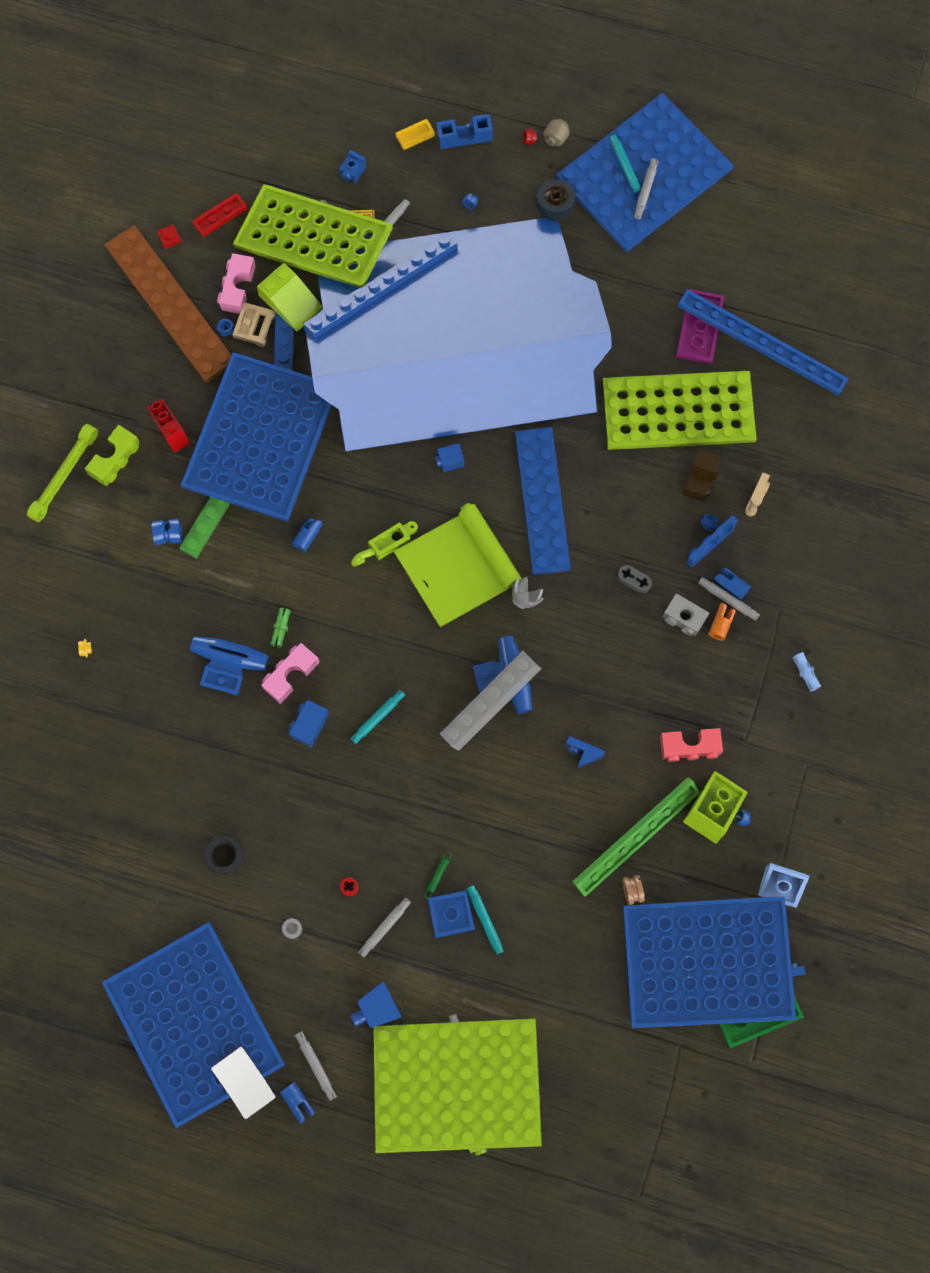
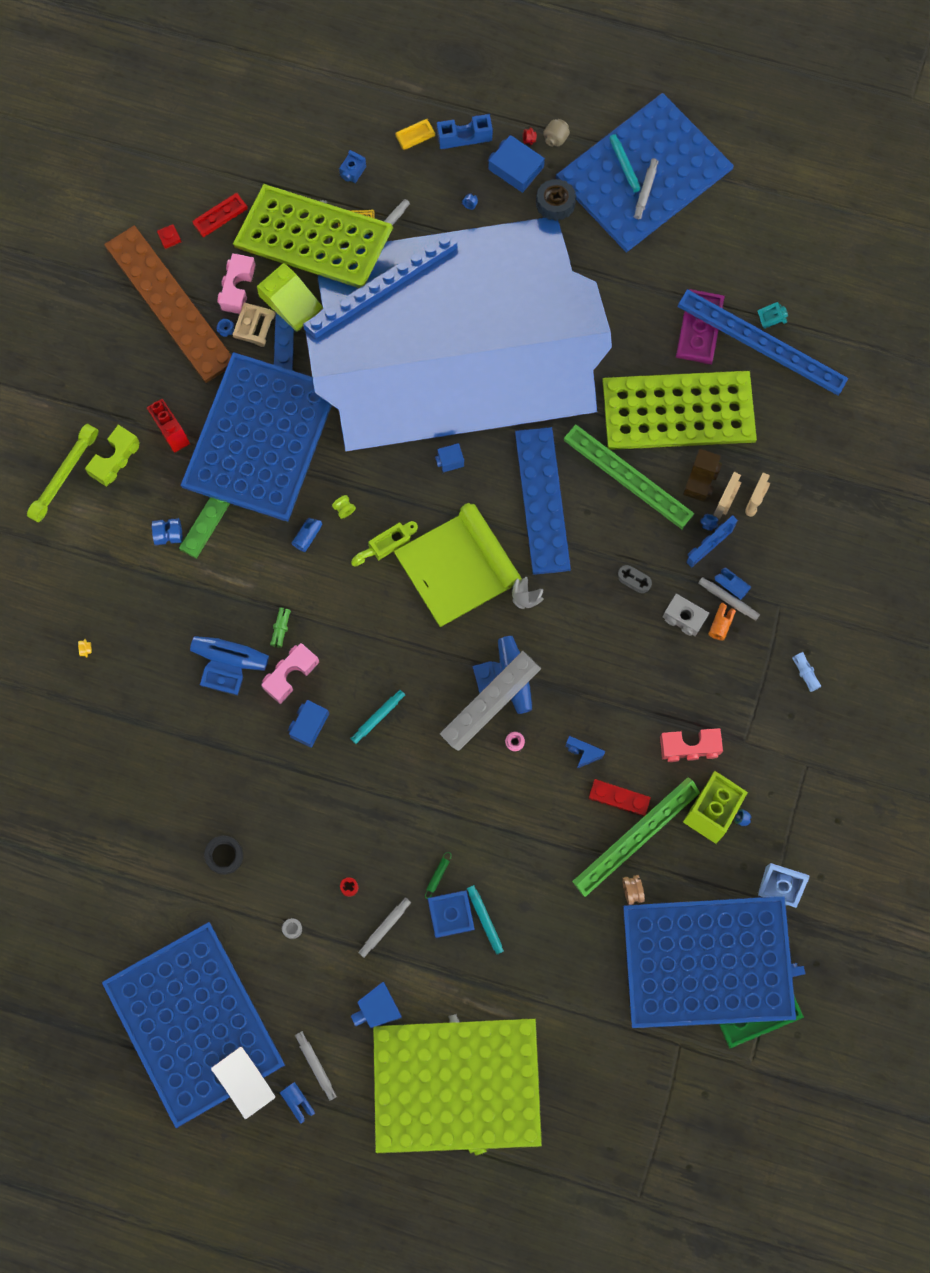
none -> lime wheel [332,495,356,519]
none -> blue brick [488,135,545,193]
none -> bright pink plate [505,732,525,751]
none -> bright green plate [564,425,694,529]
none -> red plate [589,779,651,817]
none -> tan plate [713,472,741,519]
none -> teal bracket [757,302,788,329]

